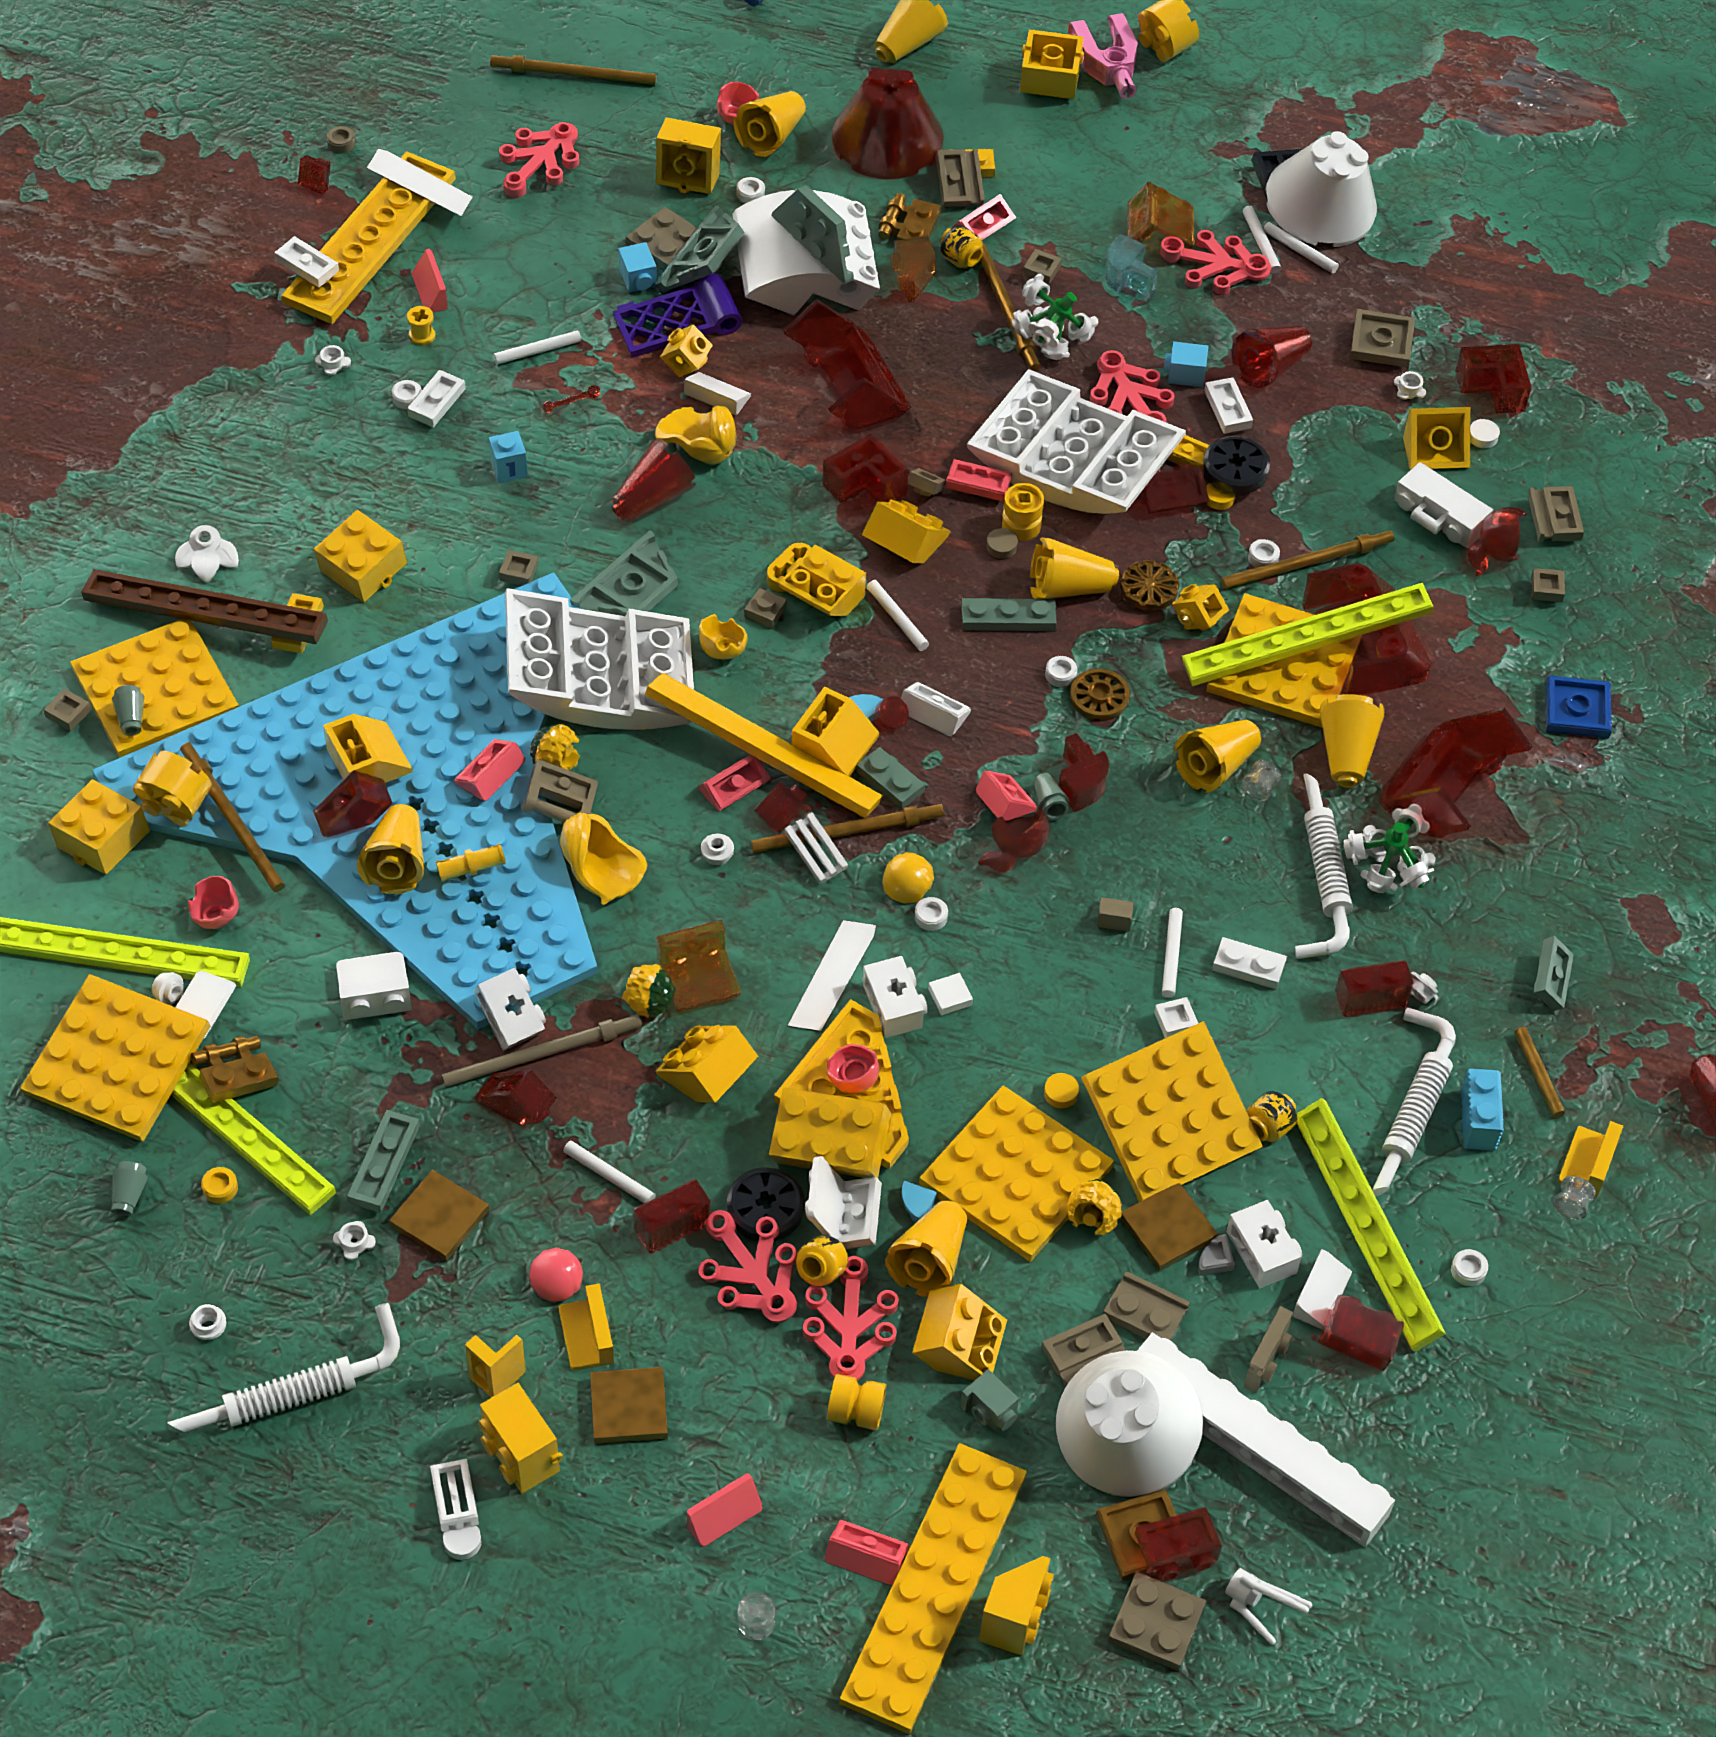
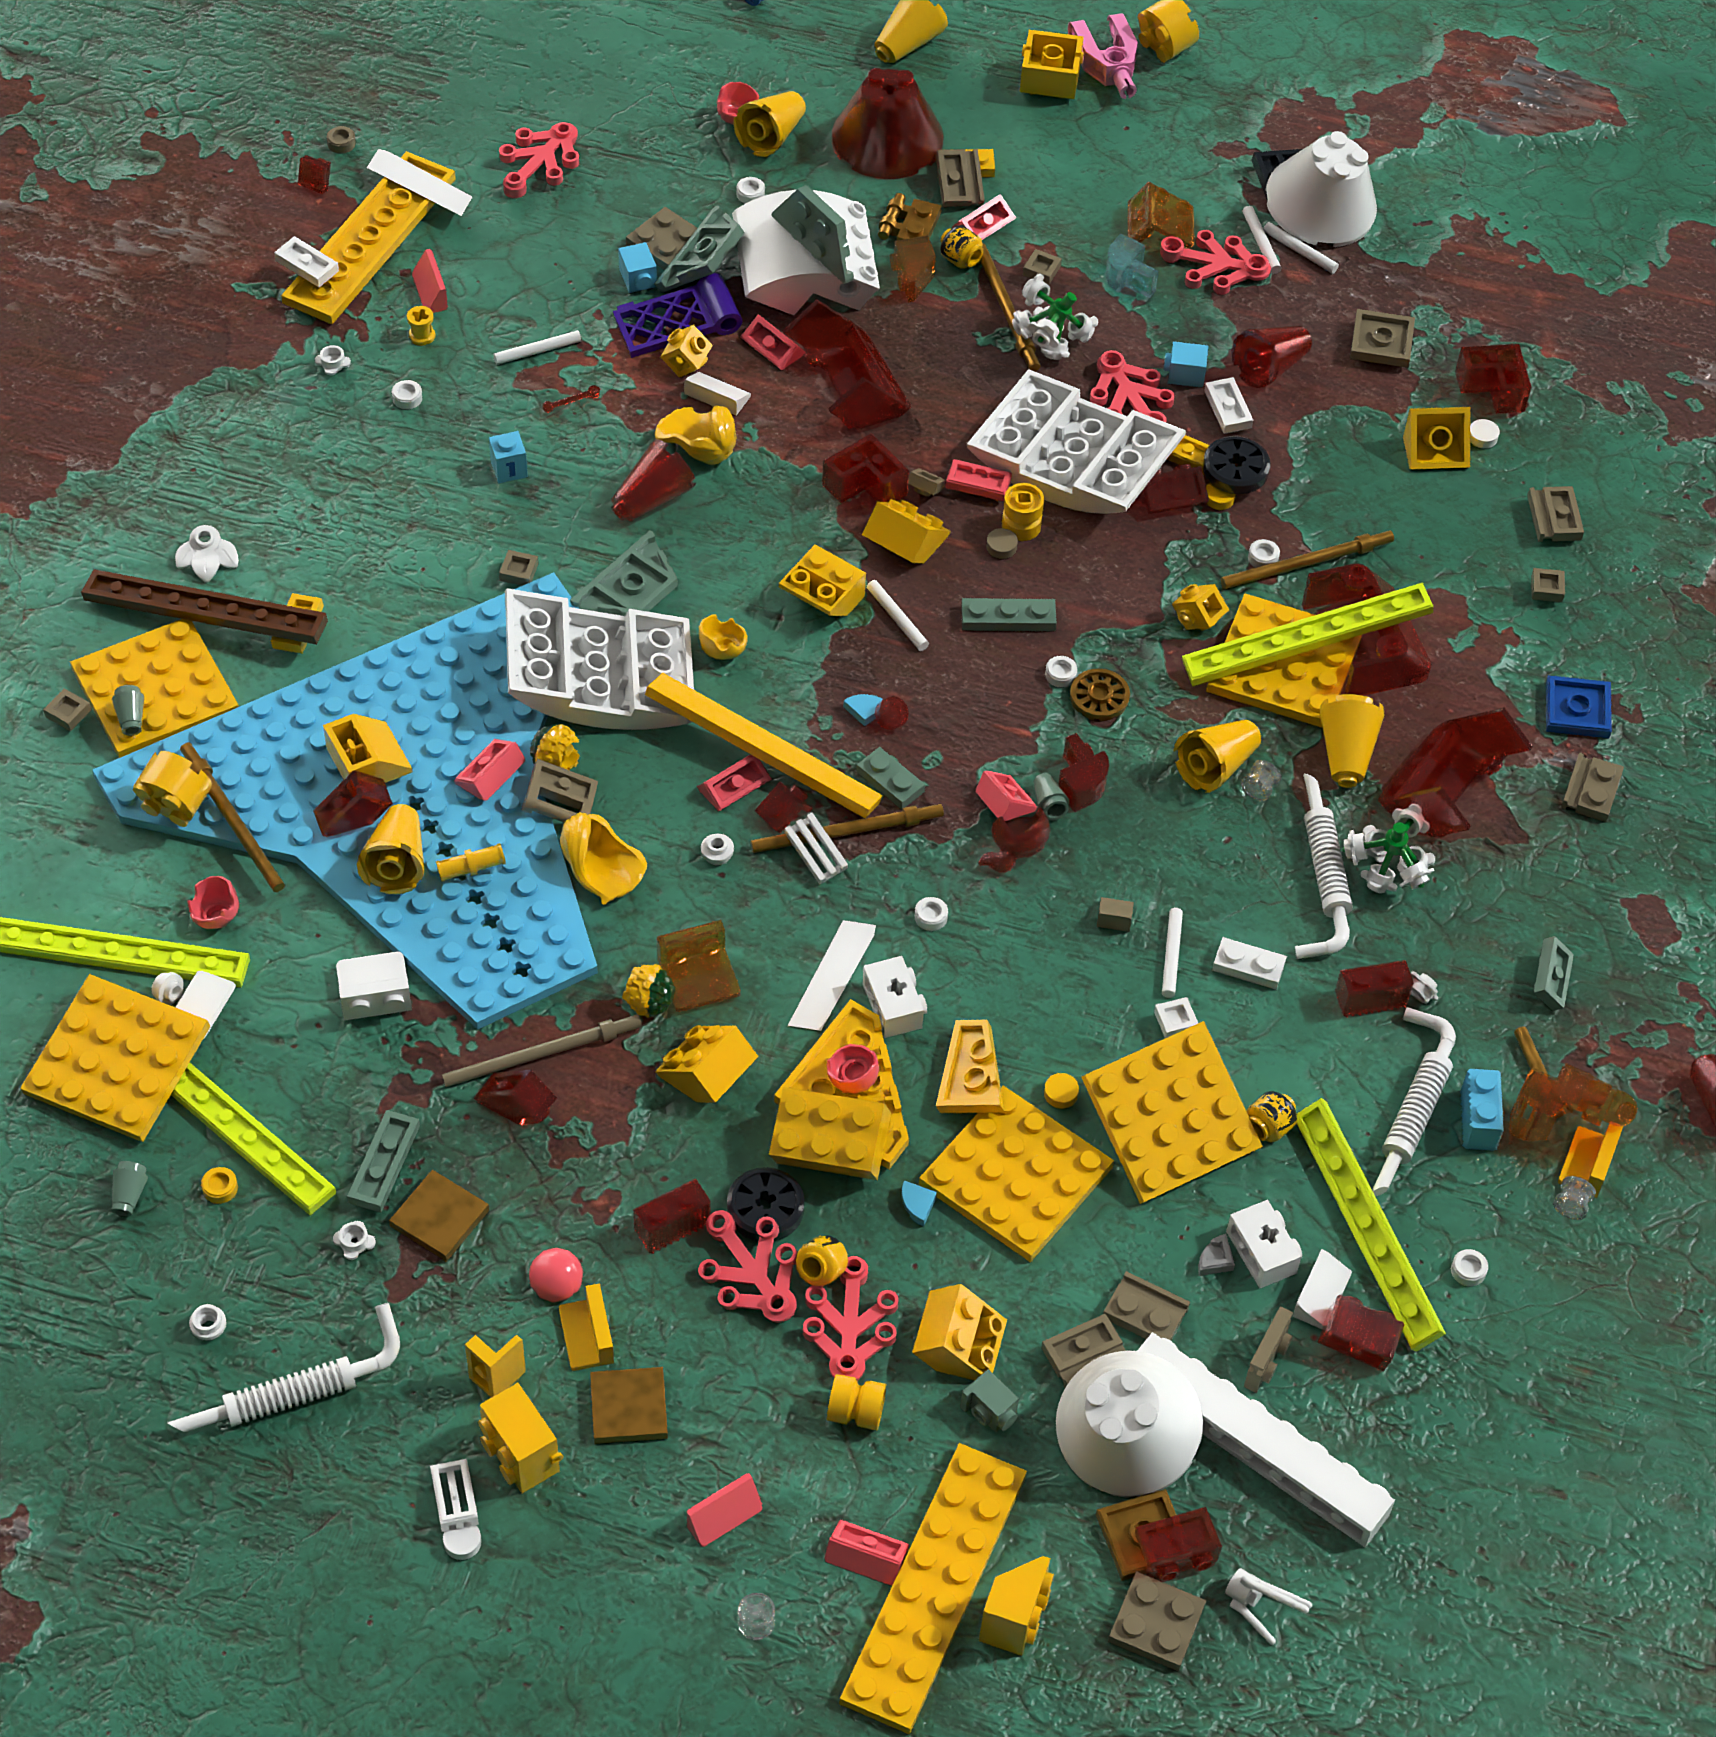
yellow brick [48,779,150,875] -> none
pearl gold plate [191,1036,278,1103] -> none
yellow brick [314,510,407,603] -> none
white plate [407,370,466,428] -> none
white brick [474,968,546,1051] -> none
pearl gold bar [490,55,657,85] -> none
white bar [563,1140,656,1206] -> none
yellow brick [656,117,721,194] -> none
dark tan plate [744,588,787,628] -> none
yellow beam [767,543,811,592] -> none
yellow slope [791,686,879,777] -> none
white bracket [805,1156,882,1249] -> none
yellow hair [882,852,934,904] -> none
yellow cone [885,1201,967,1297] -> none
white slope [898,682,971,736] -> none
white tile [928,973,973,1016] -> none
yellow cone [1030,537,1119,600] -> none
yellow piece [1067,1179,1123,1235] -> none
pearl gold wheel [1120,560,1179,611] -> none
pearl gold tile [1120,1183,1218,1272] -> none
white plate [1394,371,1426,400] -> none
white piece [1394,462,1493,548] -> none
clear red hair [1467,507,1527,577] -> none
none -> coral slope [740,314,806,370]
none -> yellow wing [936,1020,1004,1113]
none -> clear orange piece [1509,1063,1638,1141]
none -> dark tan plate [1561,753,1624,822]

